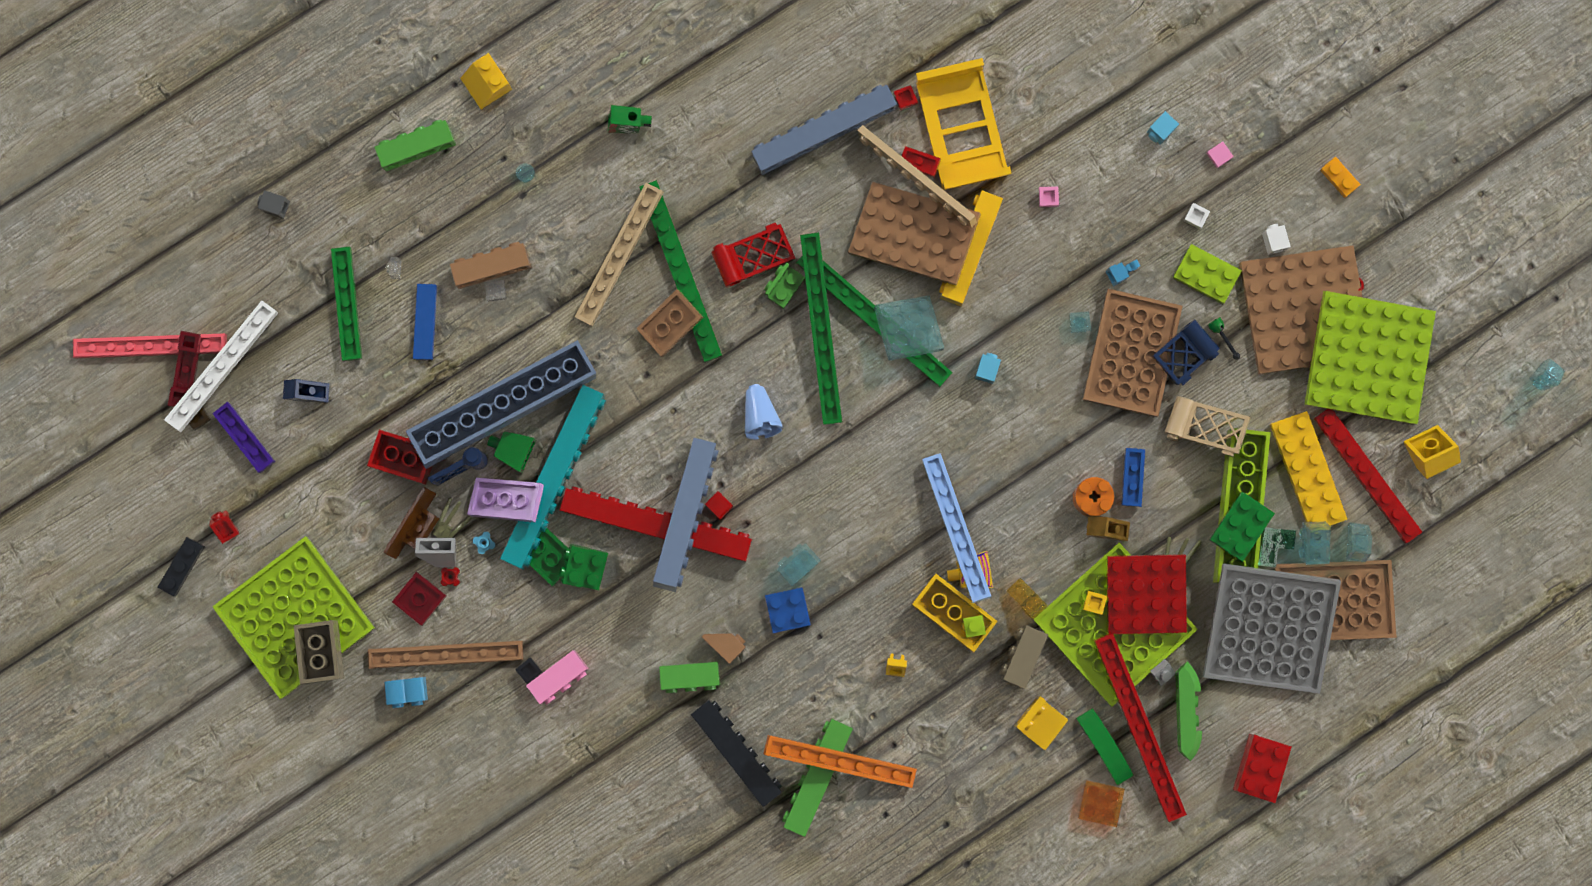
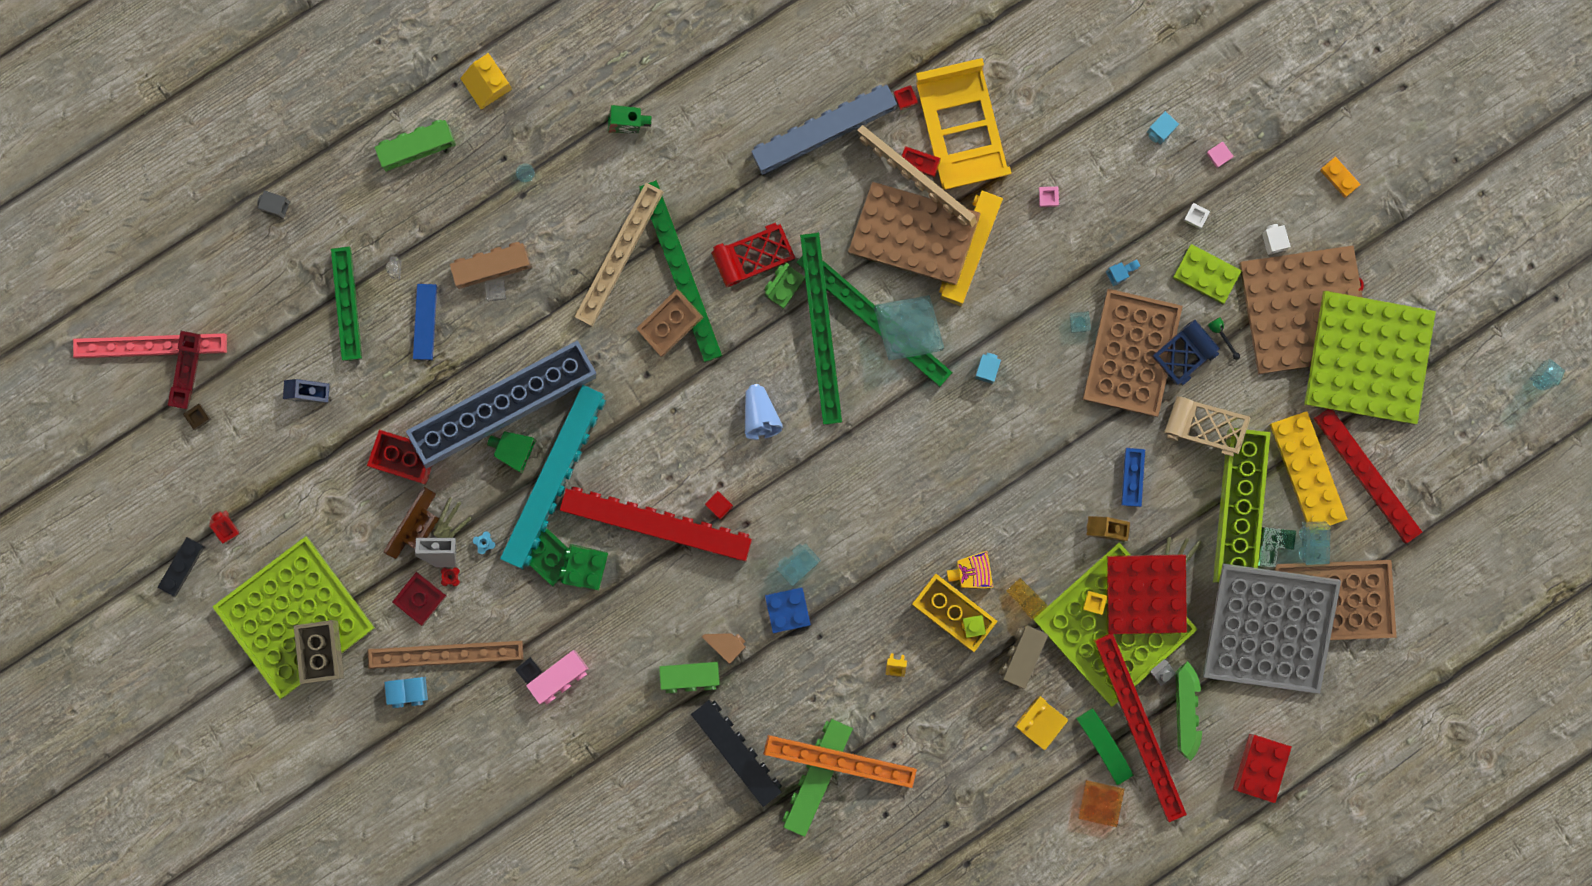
white plate [164,301,278,432] -> none
dark purple plate [212,402,276,473] -> none
dark blue piece [428,447,488,486] -> none
lavender plate [467,478,544,522] -> none
sand blue brick [653,438,719,592] -> none
light blue plate [922,453,991,603] -> none
orange brick [1073,477,1114,517] -> none
green plate [1209,491,1275,562] -> none
clear light blue slope [1346,522,1372,562] -> none
yellow slope [1404,425,1461,479] -> none

